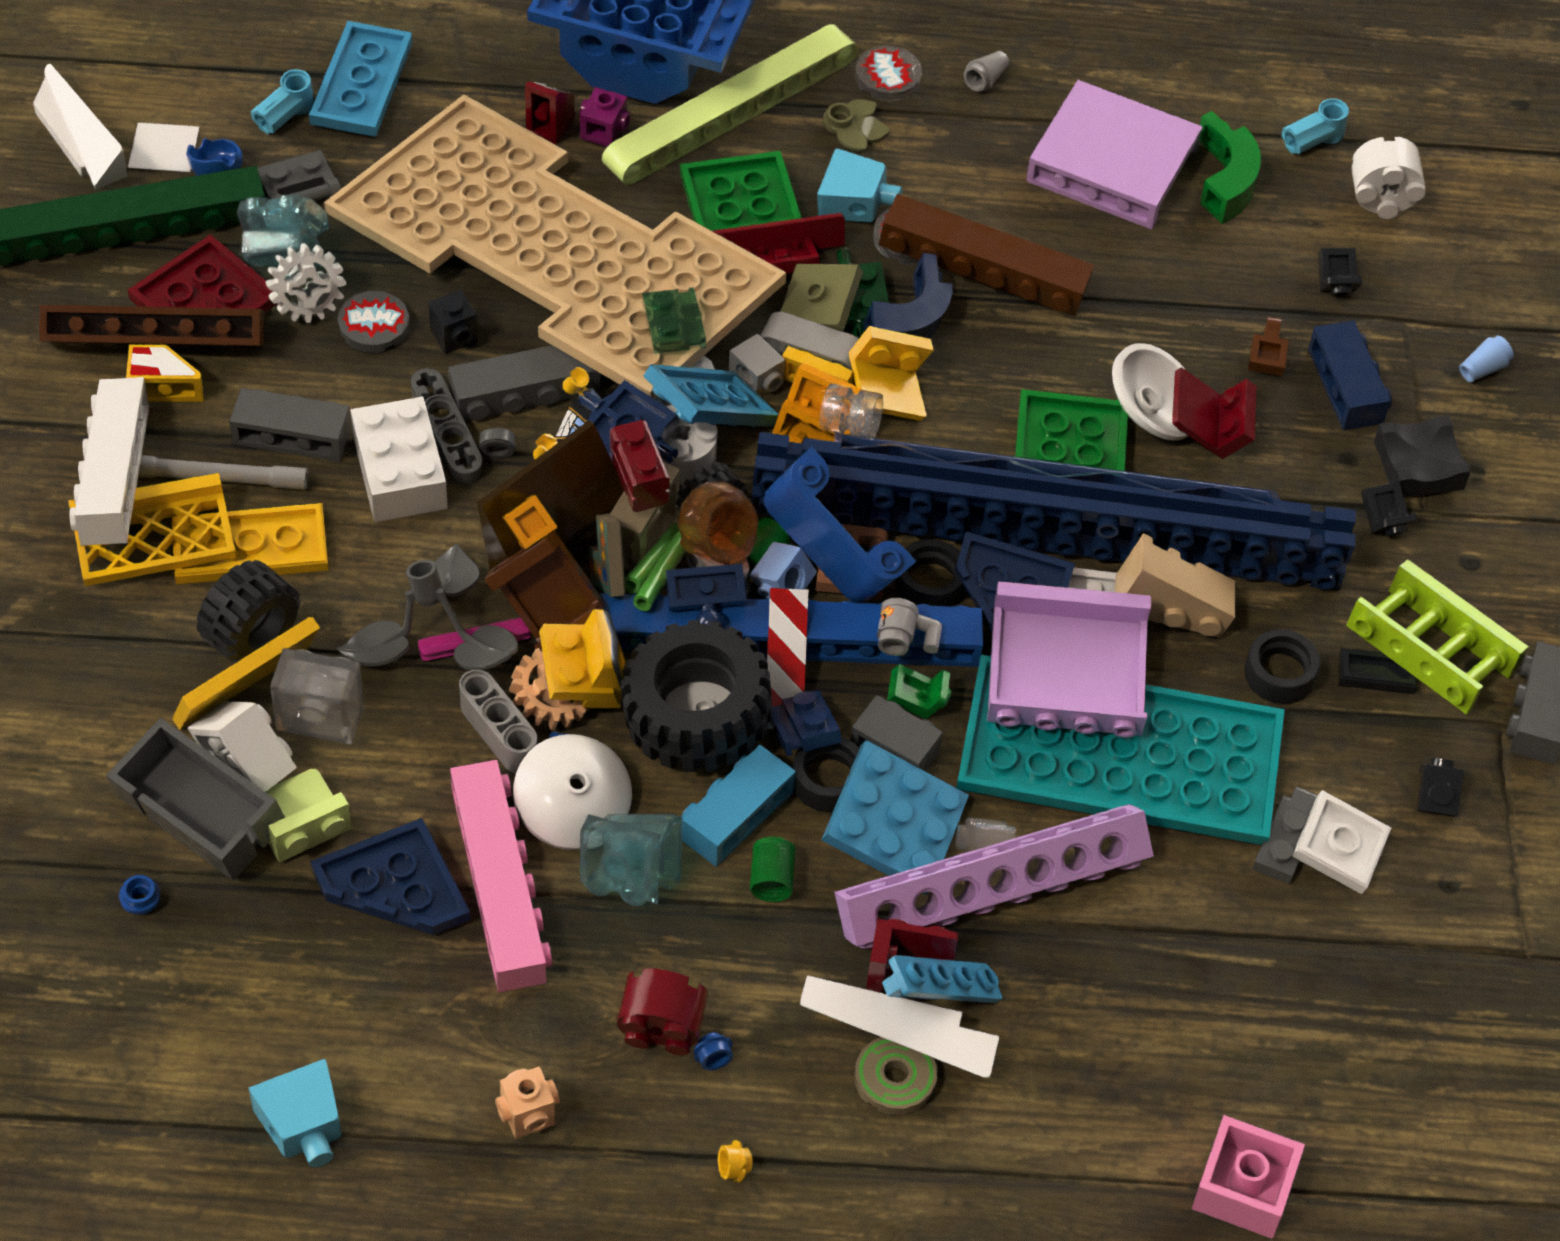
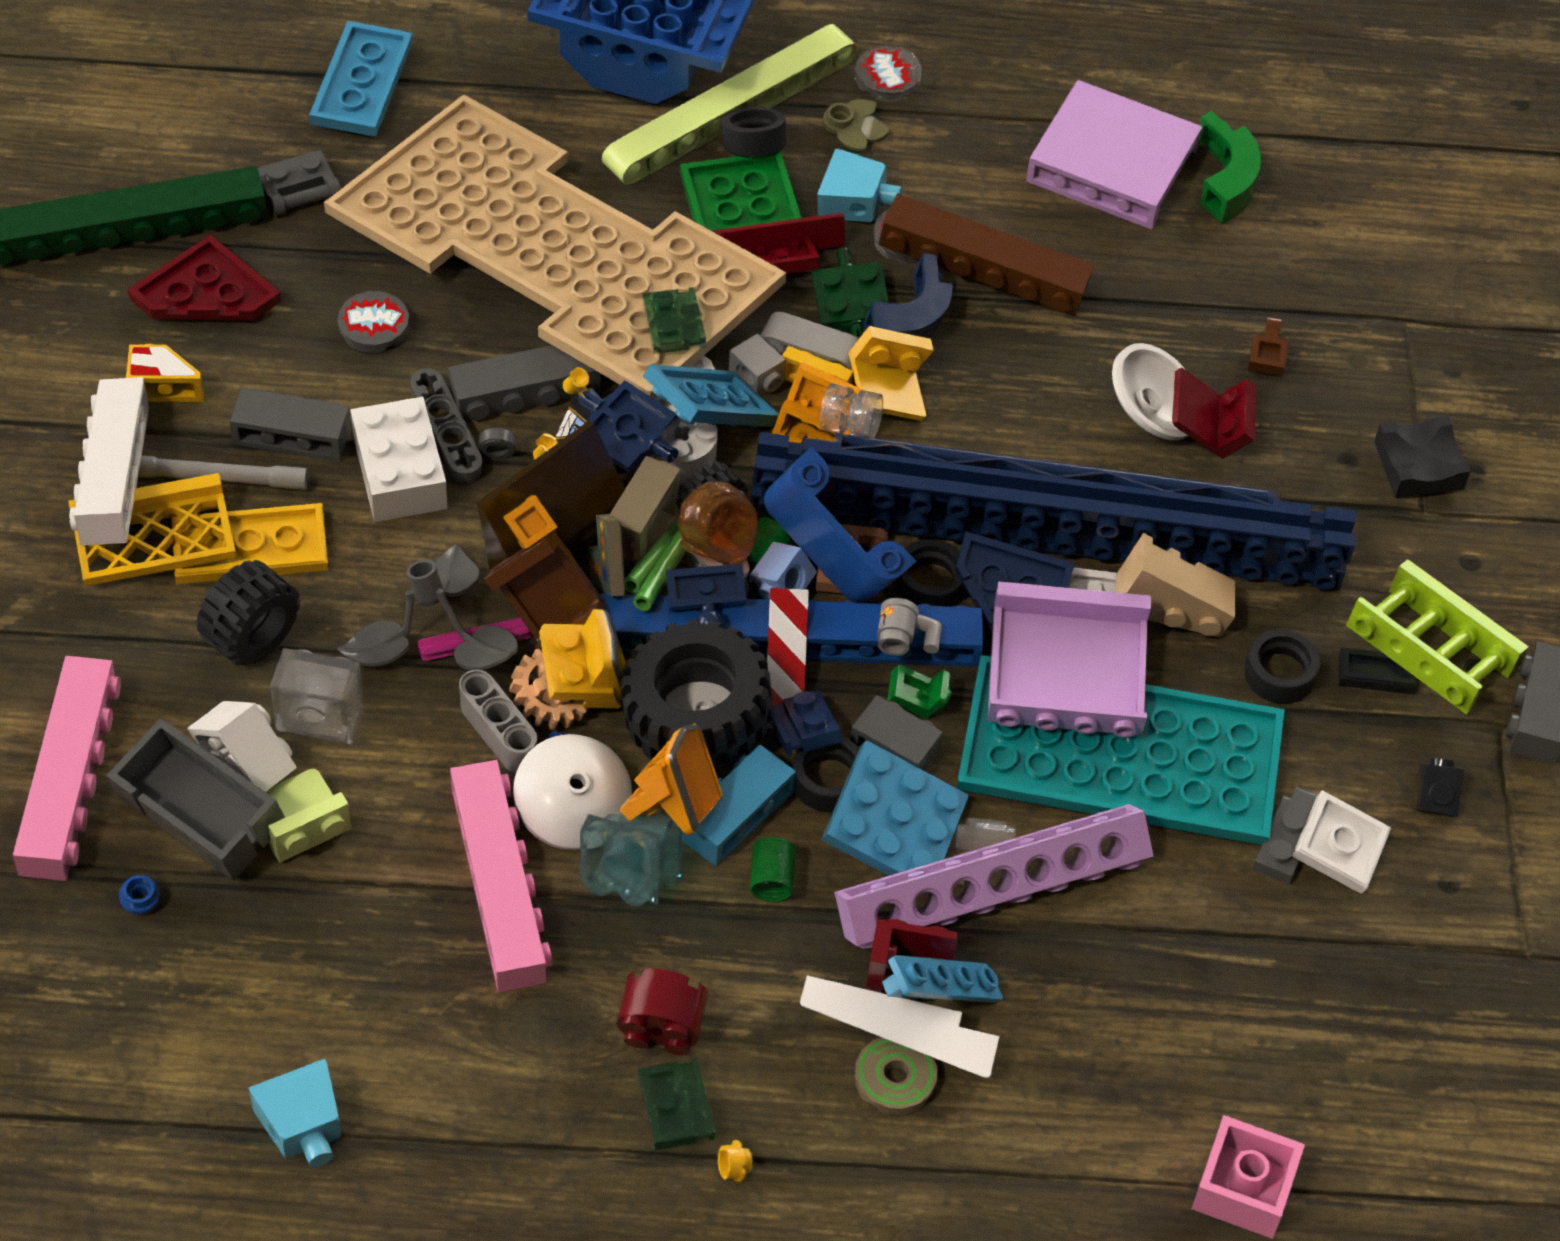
white wedge [33,64,128,190] -> none
reddish brown brick [39,305,265,347] -> none
white sticker [128,123,199,172] -> none
yellow tile [172,617,320,730] -> none
blue hair [186,138,243,176] -> none
clear light blue piece [237,195,329,268] -> none
medium azure piece [251,69,314,135] -> none
white gear [266,243,346,323] -> none
dark blue plate [310,818,471,935] -> none
black brick [428,290,478,354] -> none
light nougat brick [495,1066,560,1139] -> none
dark red slope [525,81,575,145] -> none
magenta brick [579,87,631,147] -> none
dark red brick [610,420,670,512] -> none
blue plate [693,1033,733,1071] -> none
olive plate [780,264,863,331] -> none
light grey cone [964,51,1009,92] -> none
green plate [1015,389,1128,471] -> none
medium azure piece [1282,99,1349,154] -> none
dark blue brick [1308,320,1392,431] -> none
black bracket [1318,248,1362,297] -> none
white brick [1352,137,1426,219] -> none
black bracket [1361,482,1417,537] -> none
light blue cone [1459,336,1514,382] -> none
none -> bright pink brick [13,656,121,881]
none -> light orange piece [619,723,723,835]
none -> clear green plate [638,1058,715,1151]
none -> black tyre [722,107,787,157]

